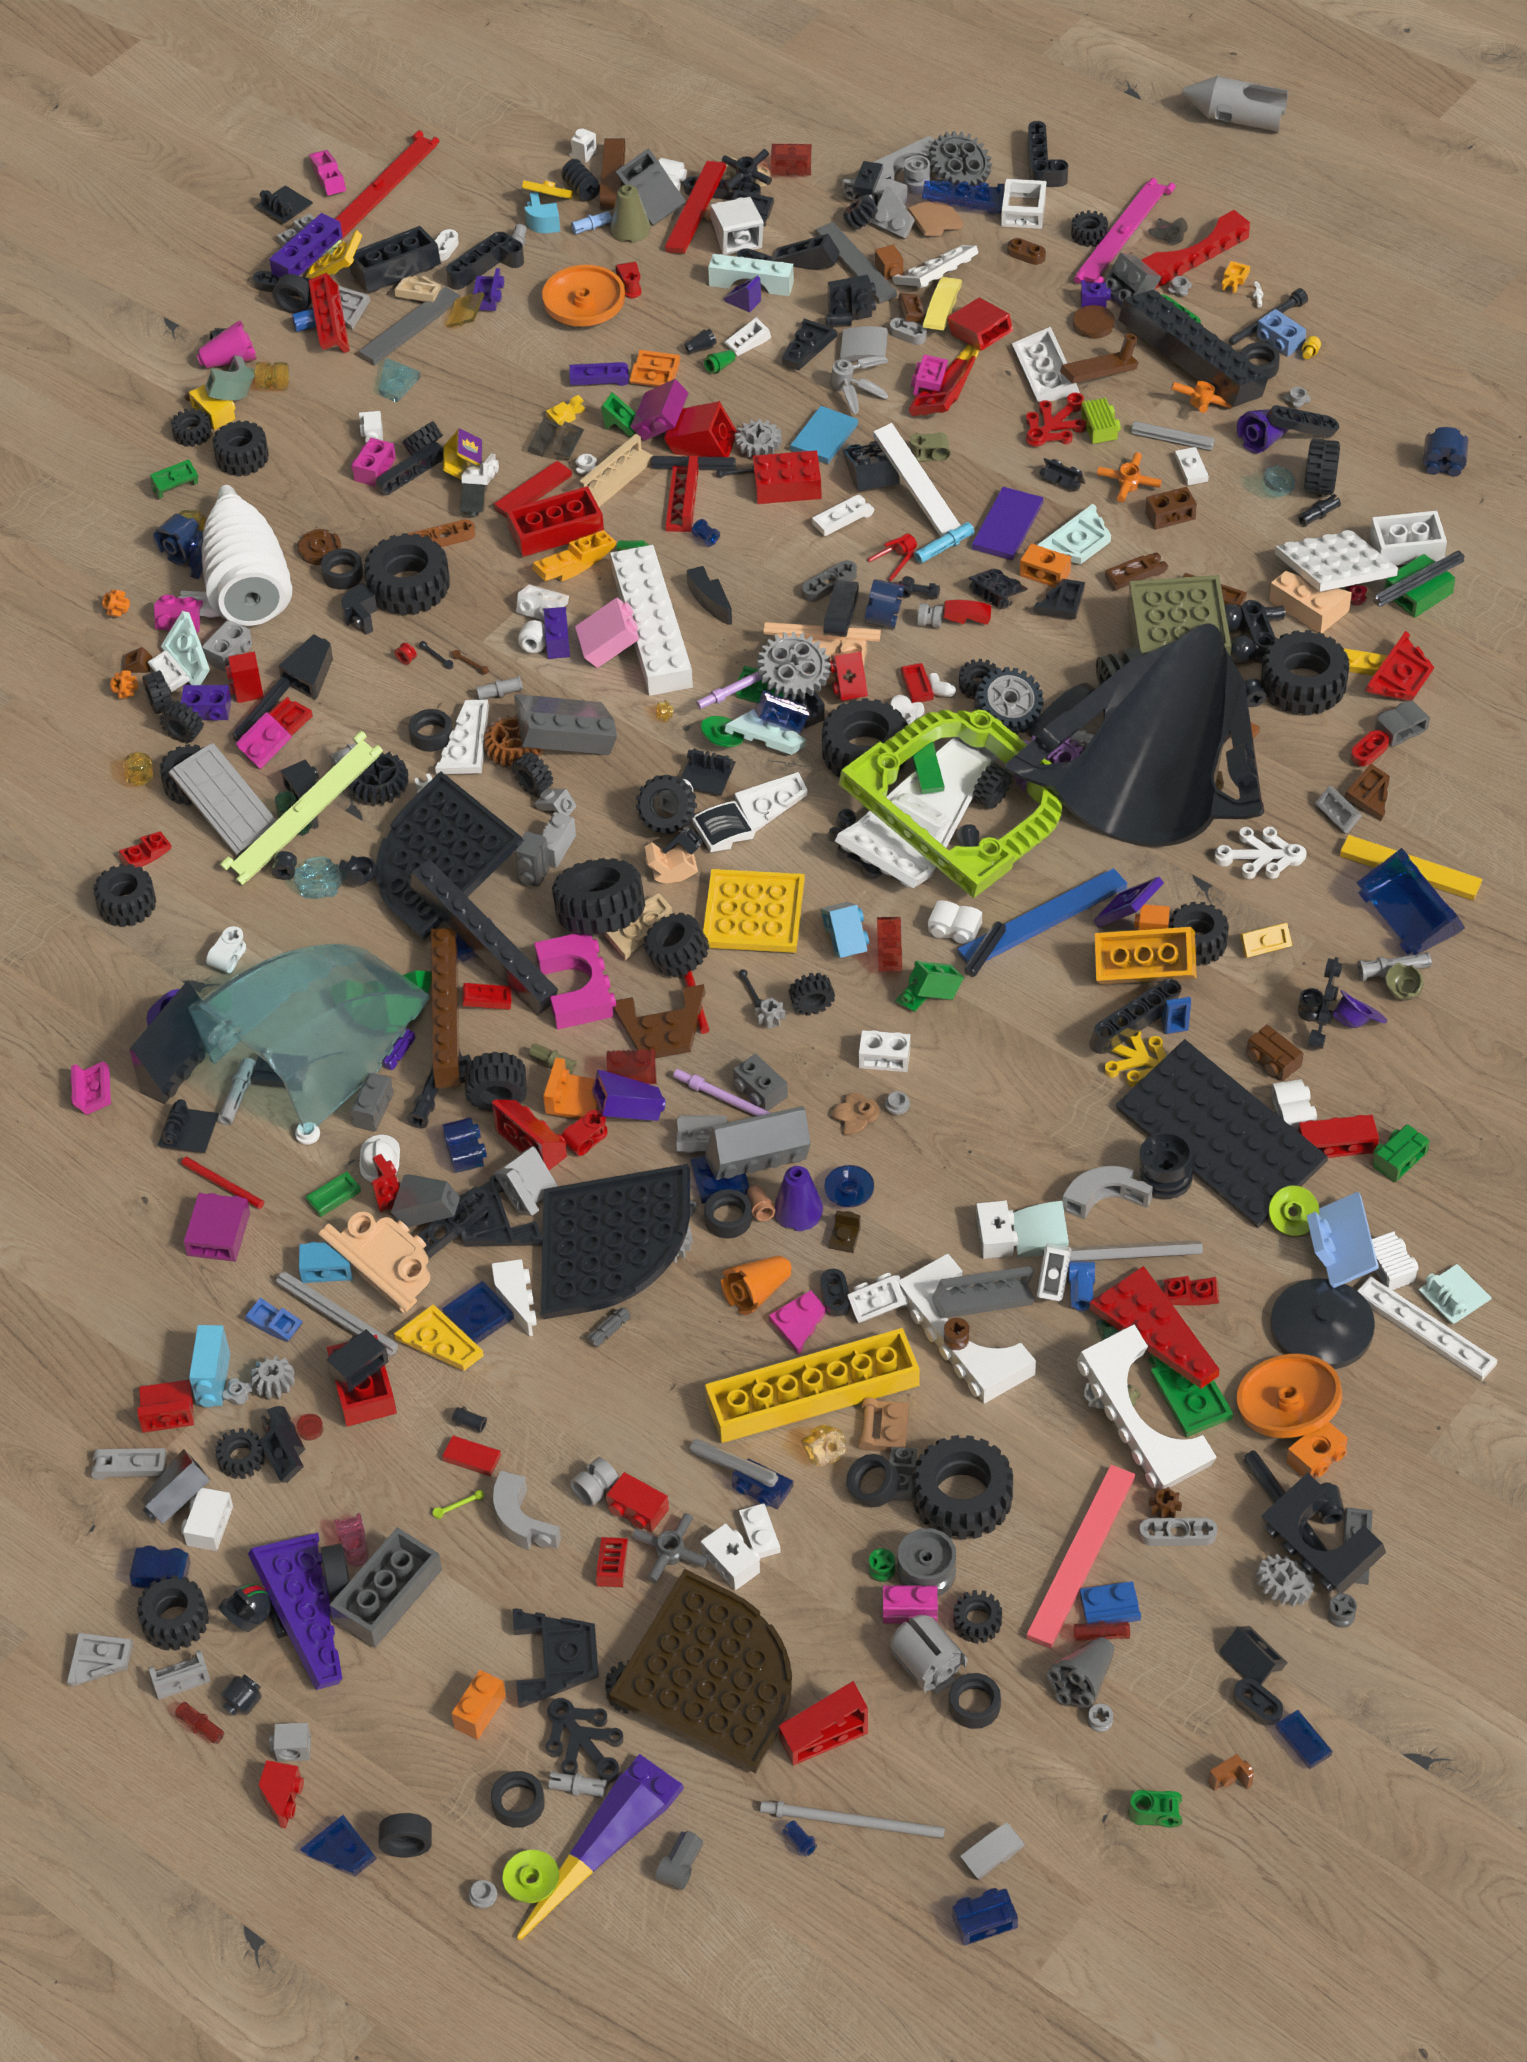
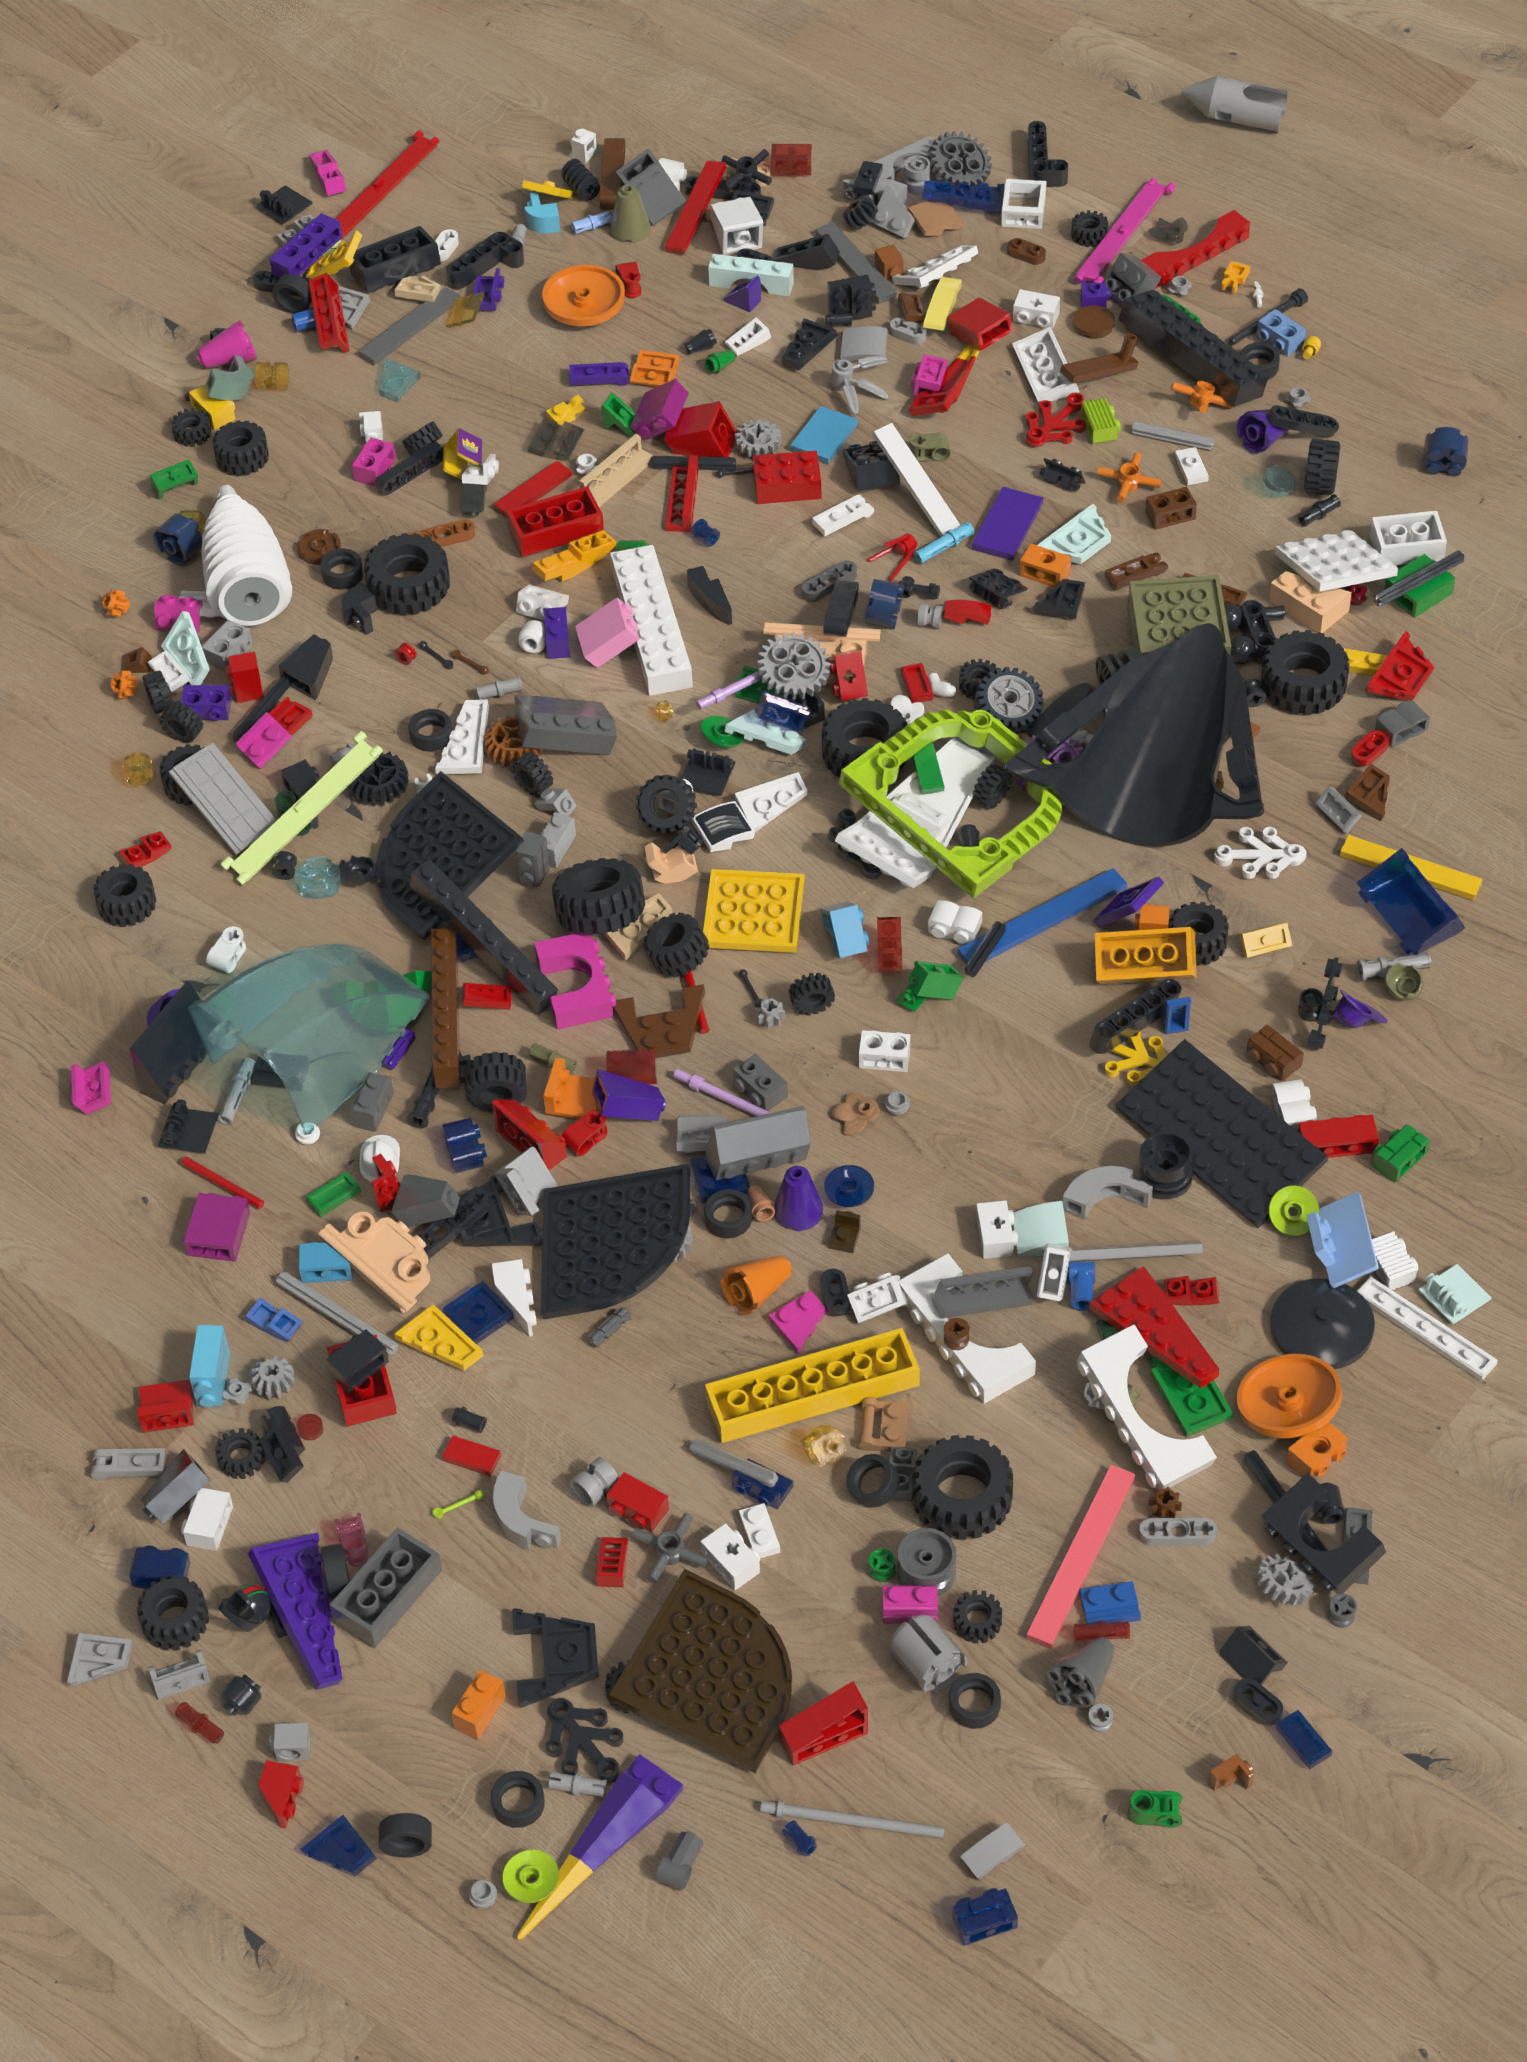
clear blue slope [188,530,203,579] -> none
none -> white brick [1013,289,1060,329]

